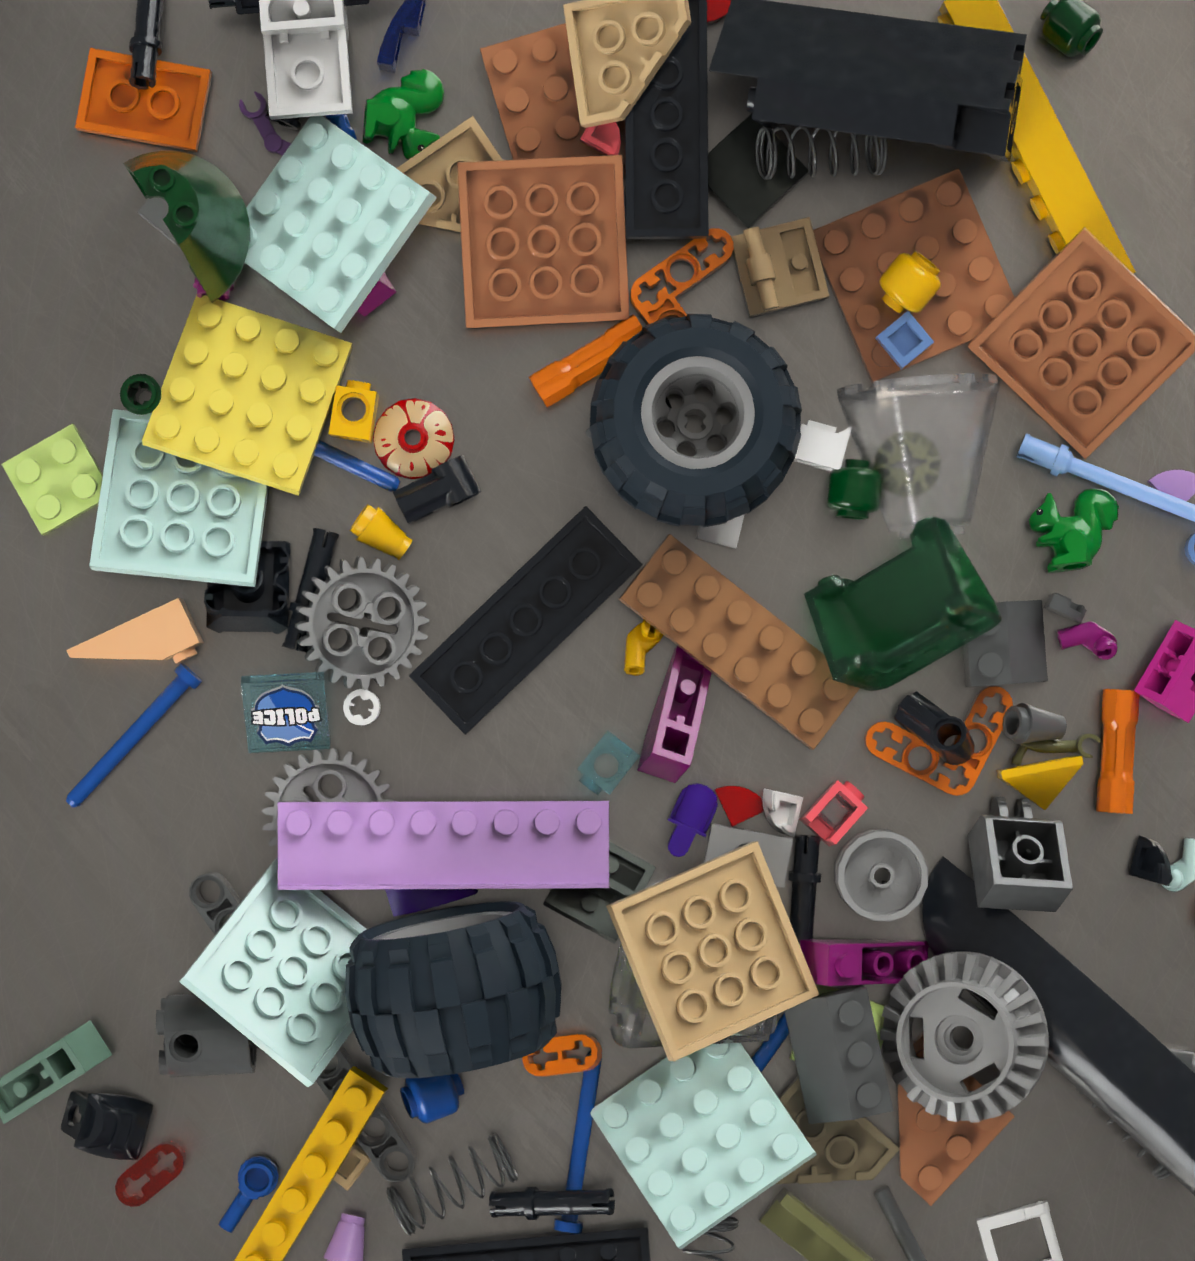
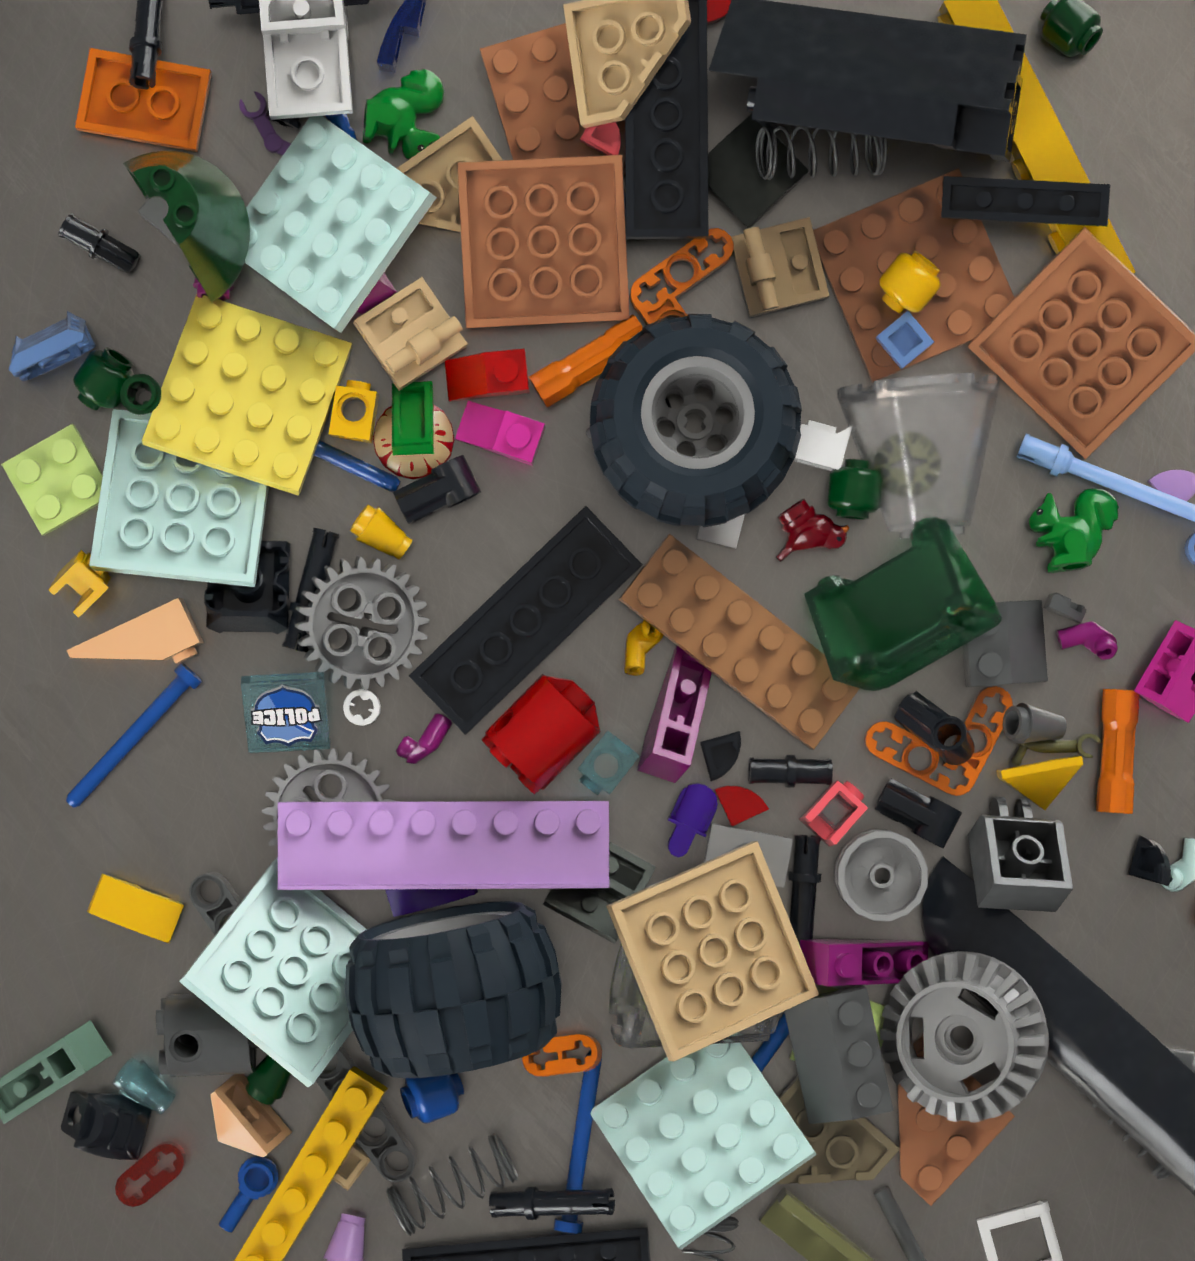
white tile [763,788,803,837] -> none
none -> medium blue slope [8,311,96,381]
none -> yellow window [48,550,111,618]
none -> black axle [58,213,139,273]
none -> dark green head [73,347,134,410]
none -> yellow slope [87,873,184,943]
none -> clear light blue cone [112,1057,176,1115]
none -> light nougat slope [210,1074,292,1158]
none -> dark green cone [246,1054,291,1105]
none -> tan plate [353,277,468,391]
none -> green tile [392,381,434,456]
none -> magenta arm [396,713,452,764]
none -> red slope [445,348,530,402]
none -> dark pink arch [455,400,546,466]
none -> red cylinder [481,674,601,795]
none -> black tile [700,731,741,781]
none -> black pin [748,755,833,788]
none -> dark red animal [776,499,849,562]
none -> black piece [874,778,962,849]
none -> black plate [941,176,1111,227]

